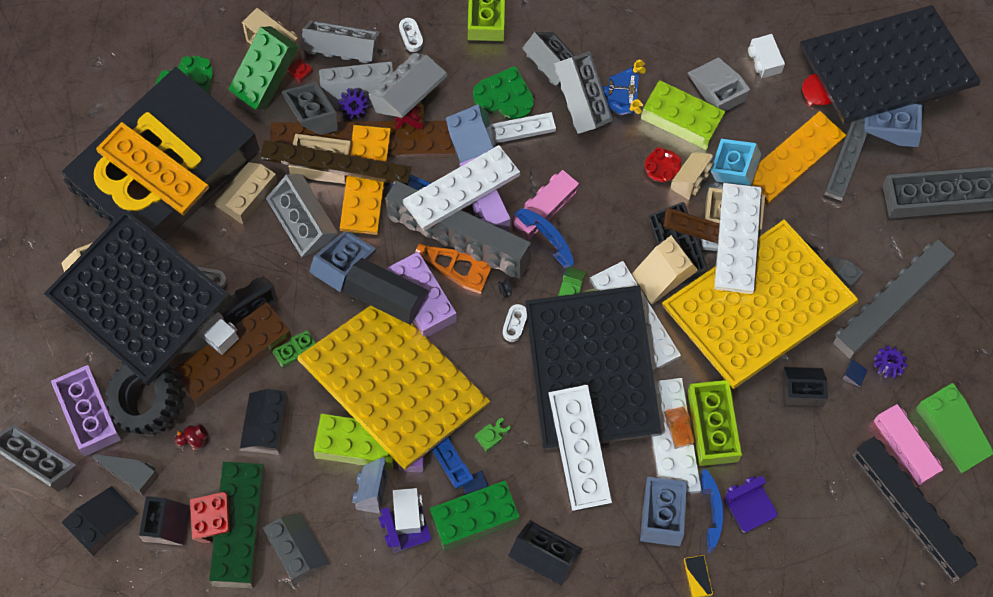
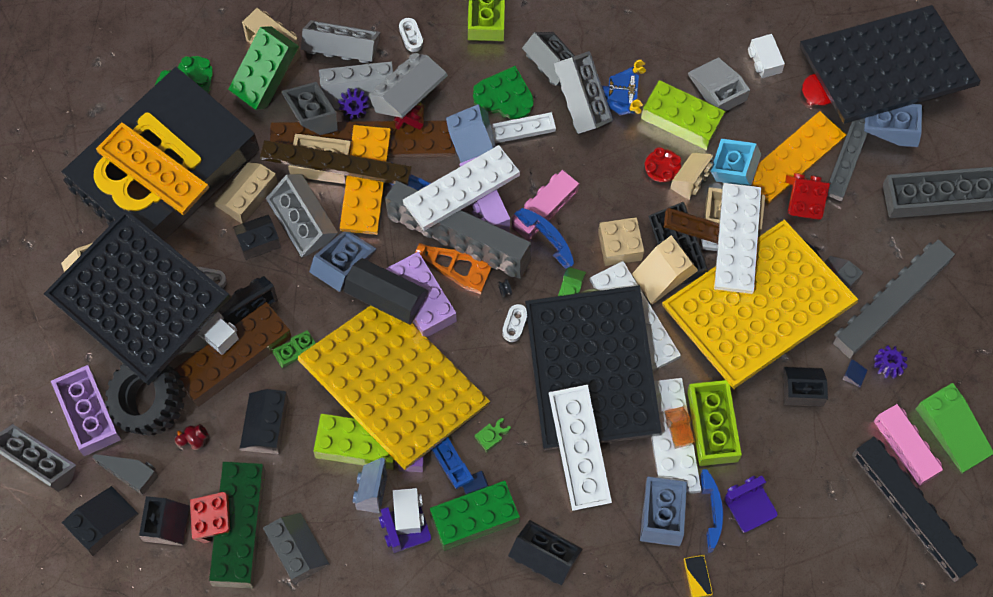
red plate [287,58,313,84] -> none
none -> black slope [233,214,281,260]
none -> tan brick [598,217,644,266]
none -> red bracket [785,173,830,219]

